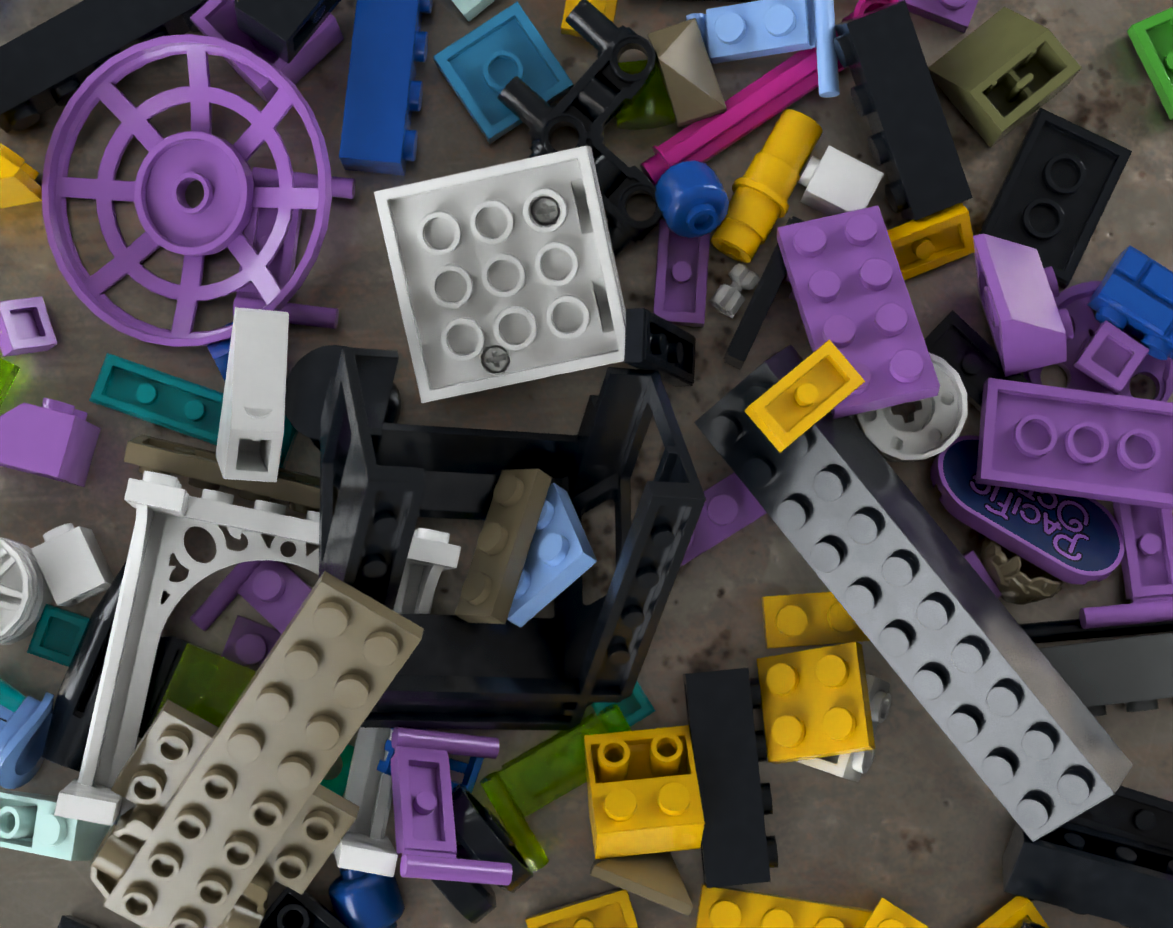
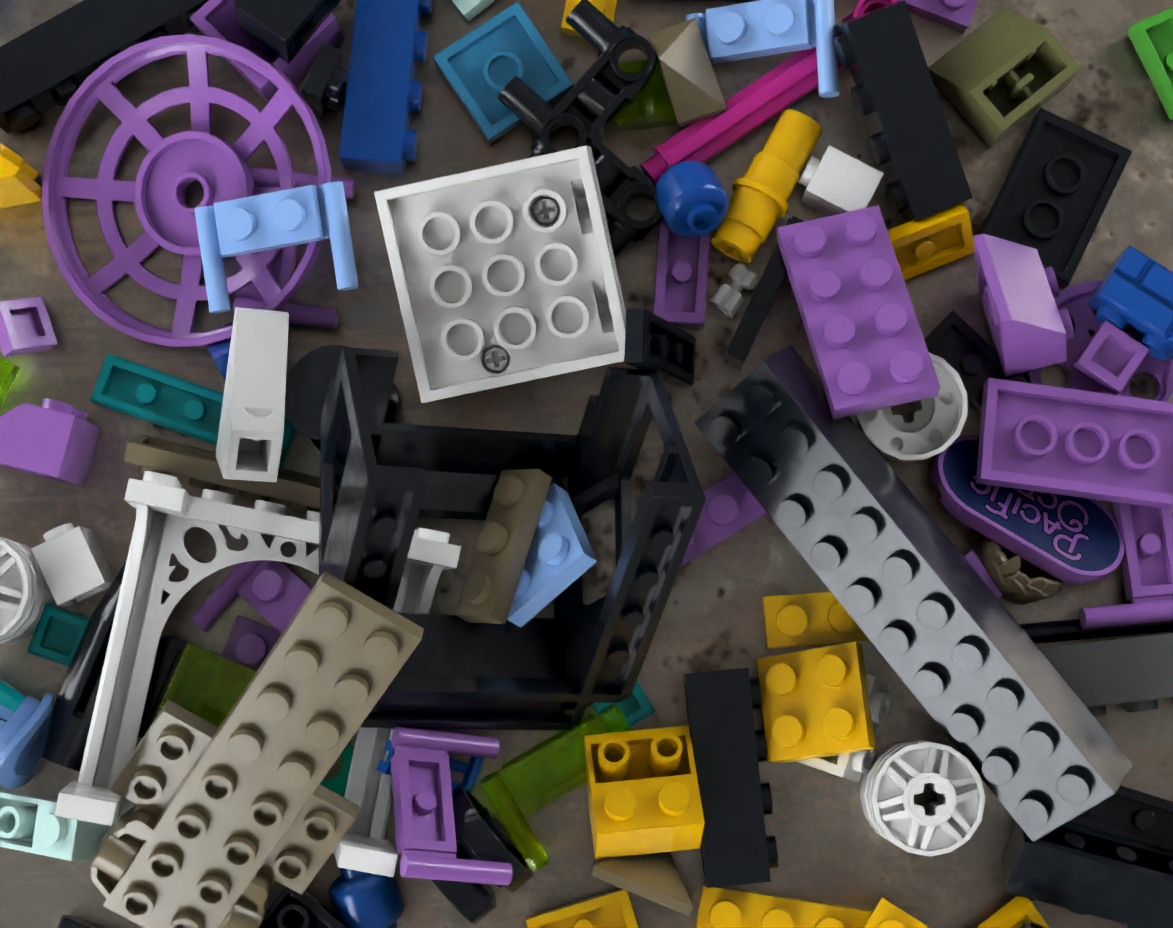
yellow plate [744,339,865,453] -> none
none -> light blue plate [194,181,359,313]
none -> black plate [301,42,347,121]
none -> white wheel [859,739,986,857]

